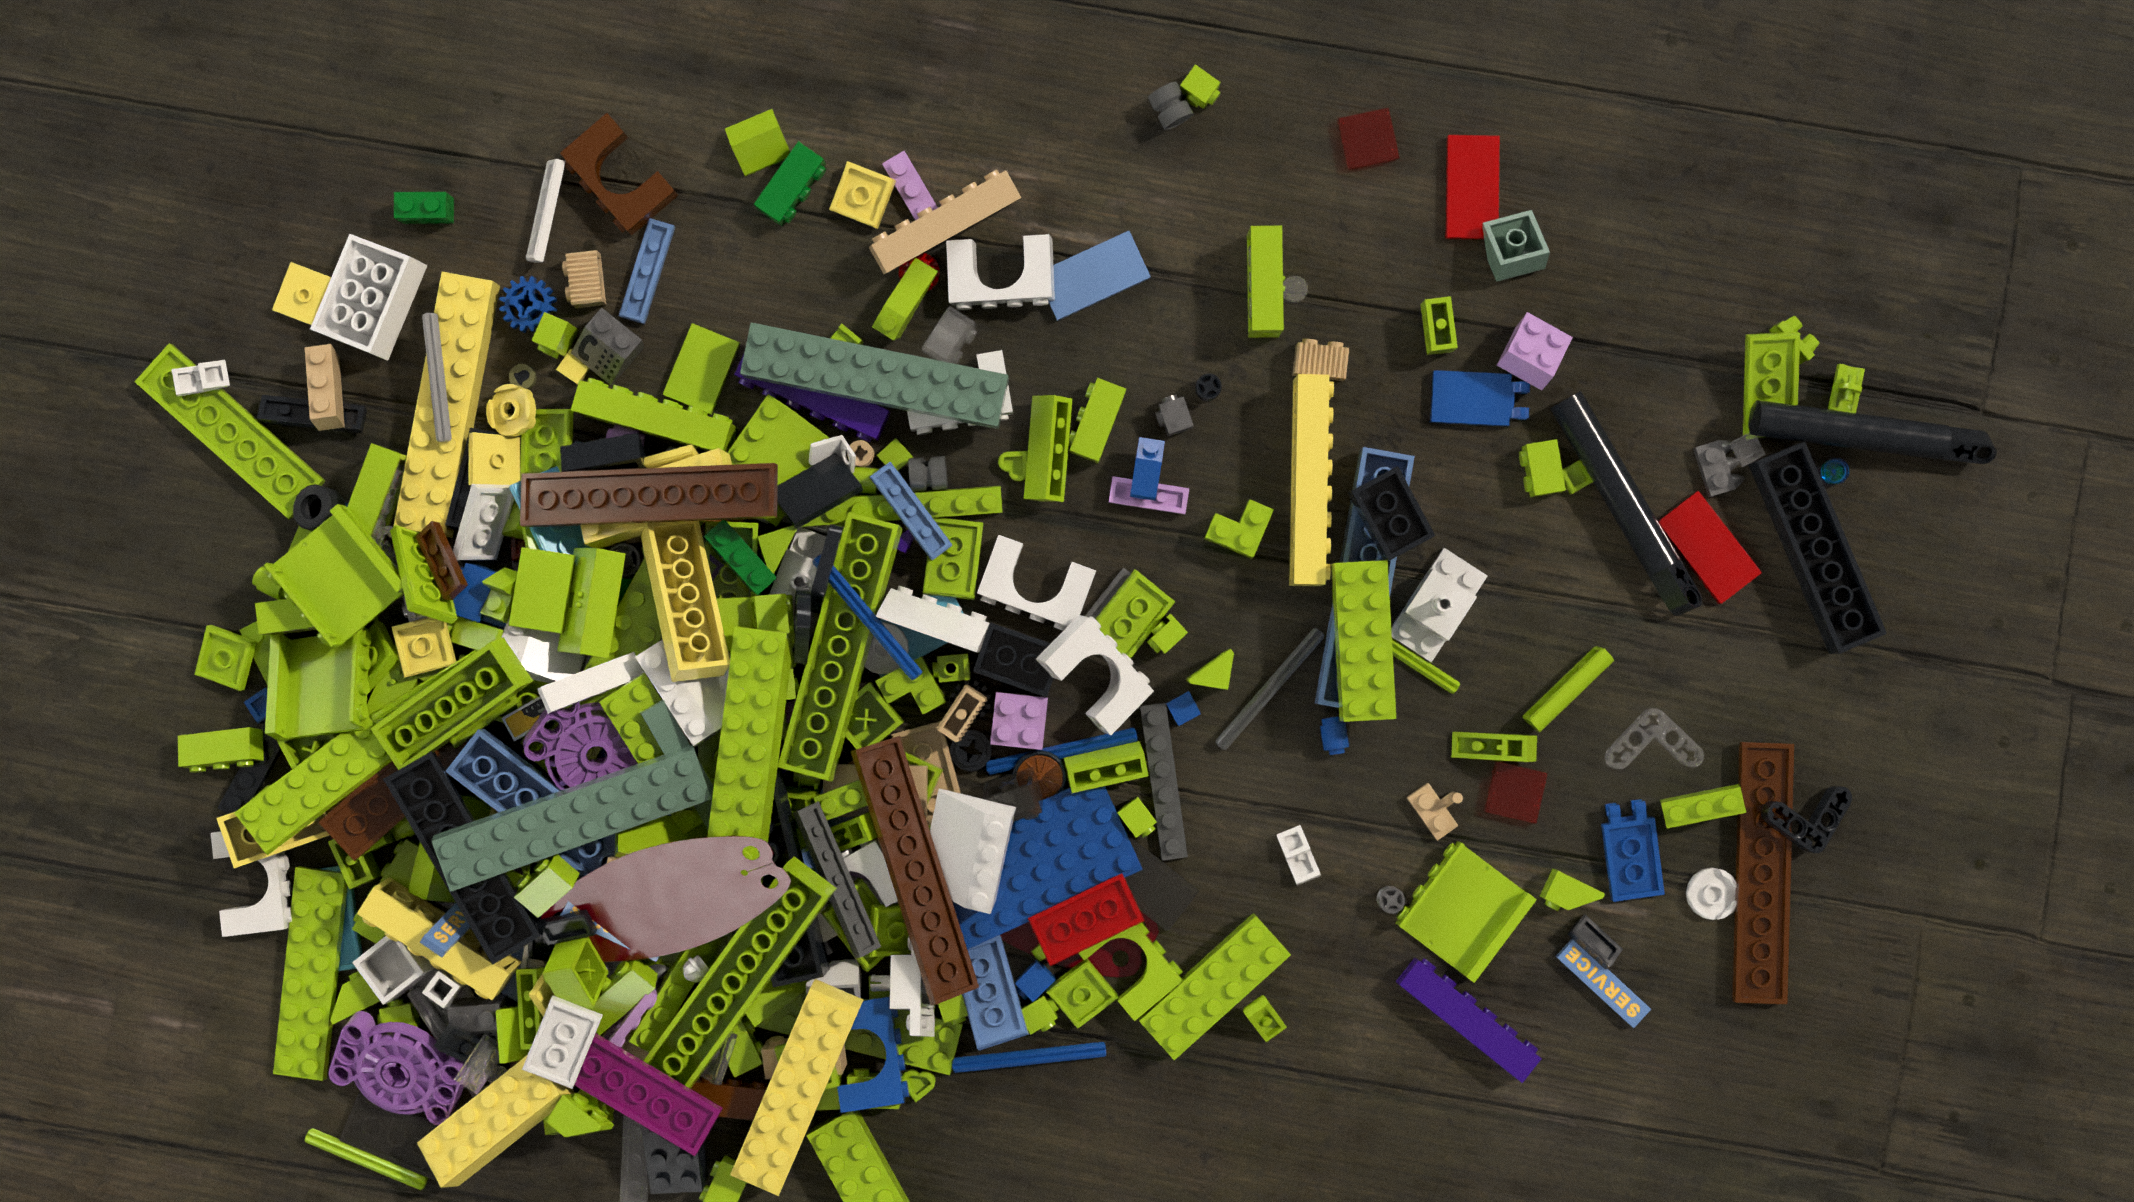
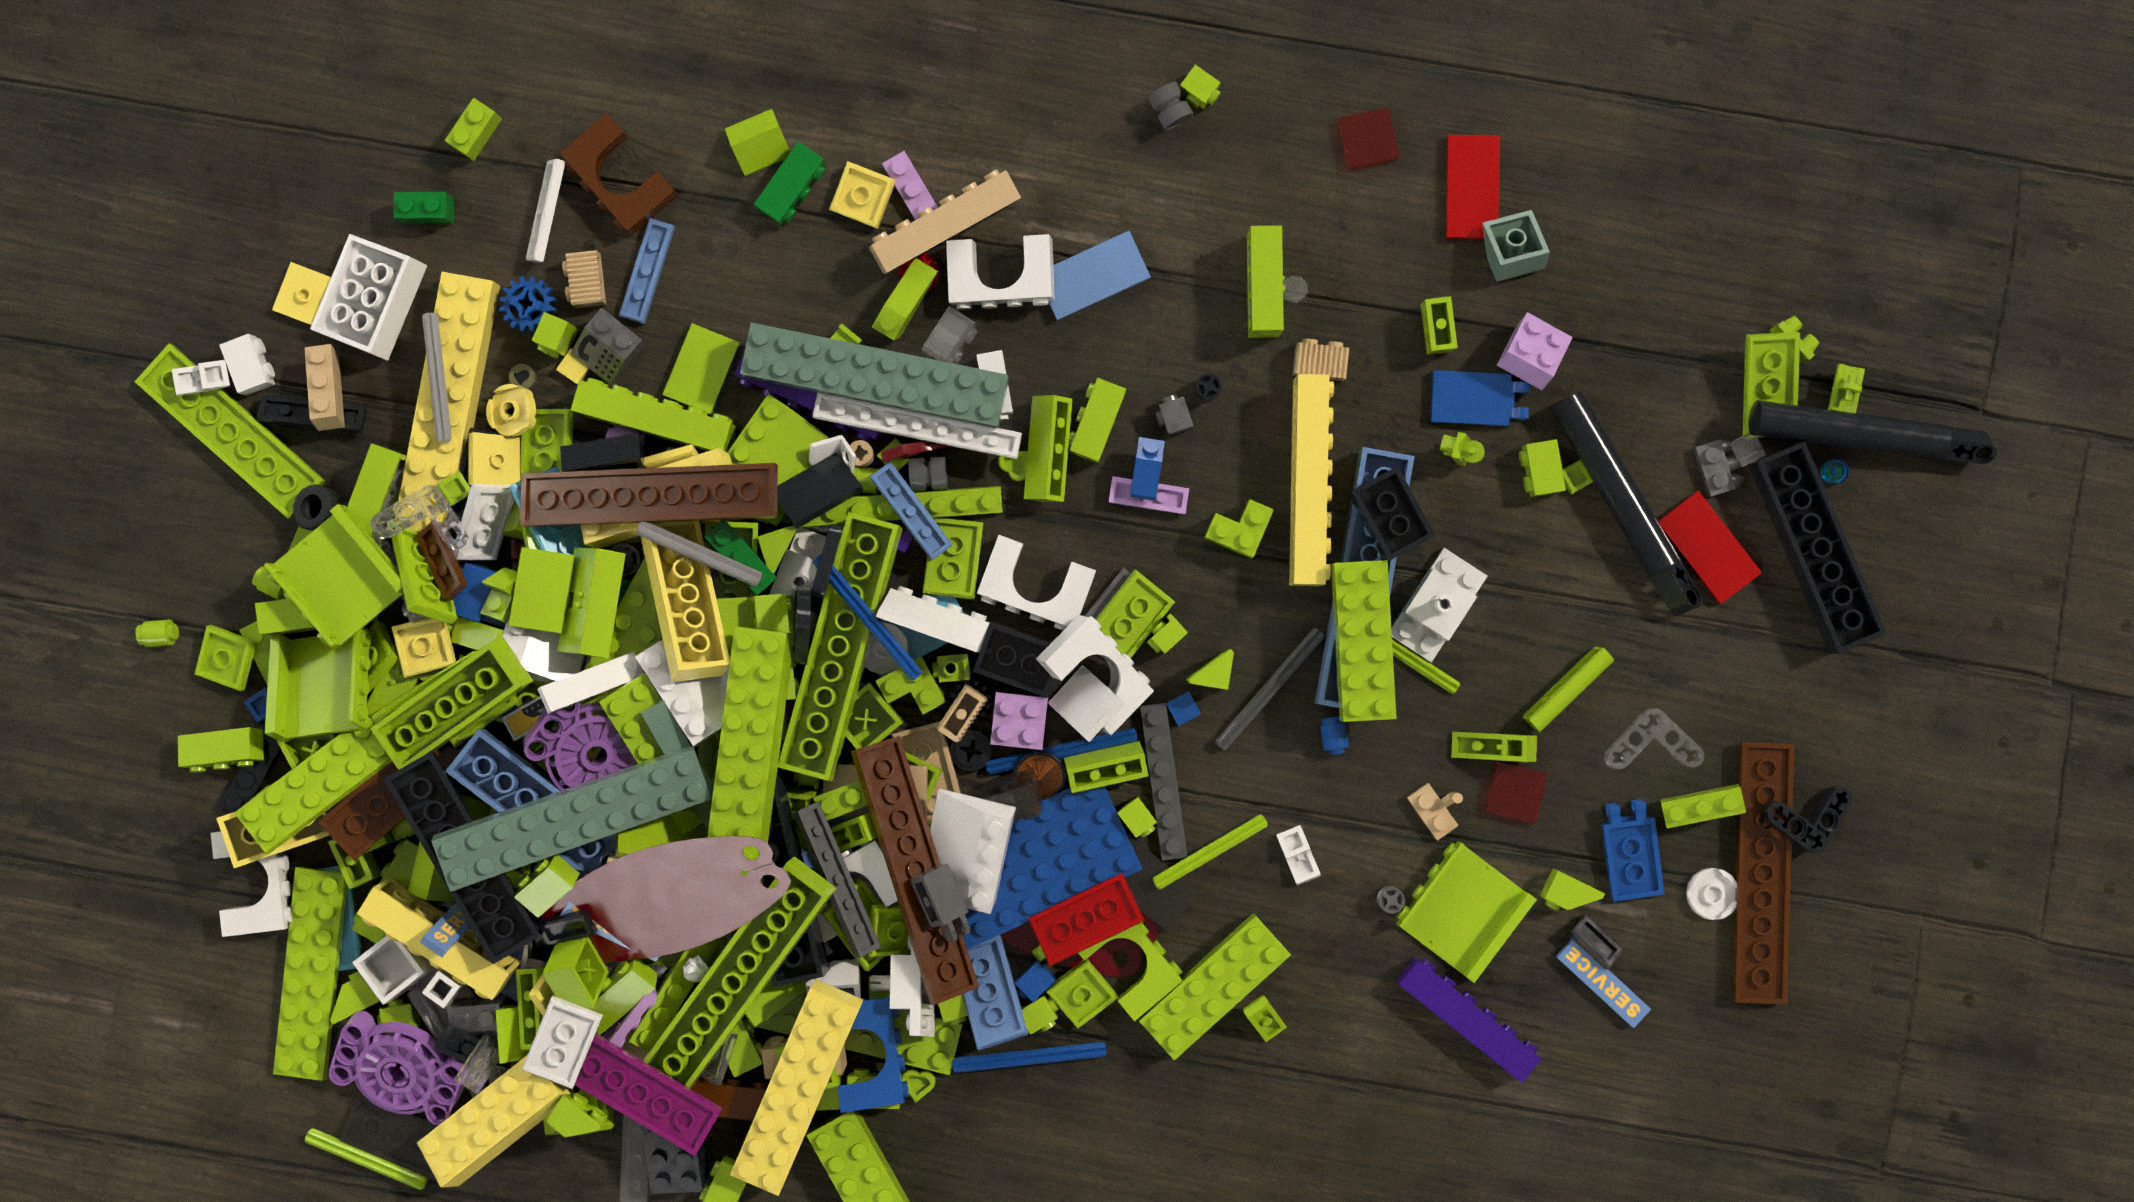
none -> lime brick [136,619,179,647]
none -> white brick [219,334,275,396]
none -> clear beam [371,485,468,550]
none -> lime tile [436,471,471,507]
none -> lime brick [444,98,502,161]
none -> light grey axle [636,521,762,586]
none -> white tile [812,392,1022,459]
none -> dark red tile [880,441,954,462]
none -> dark grey hinge [910,864,970,943]
none -> white tile [1048,665,1124,742]
none -> lime axle [1152,815,1268,889]
none -> lime hips [1440,432,1485,466]

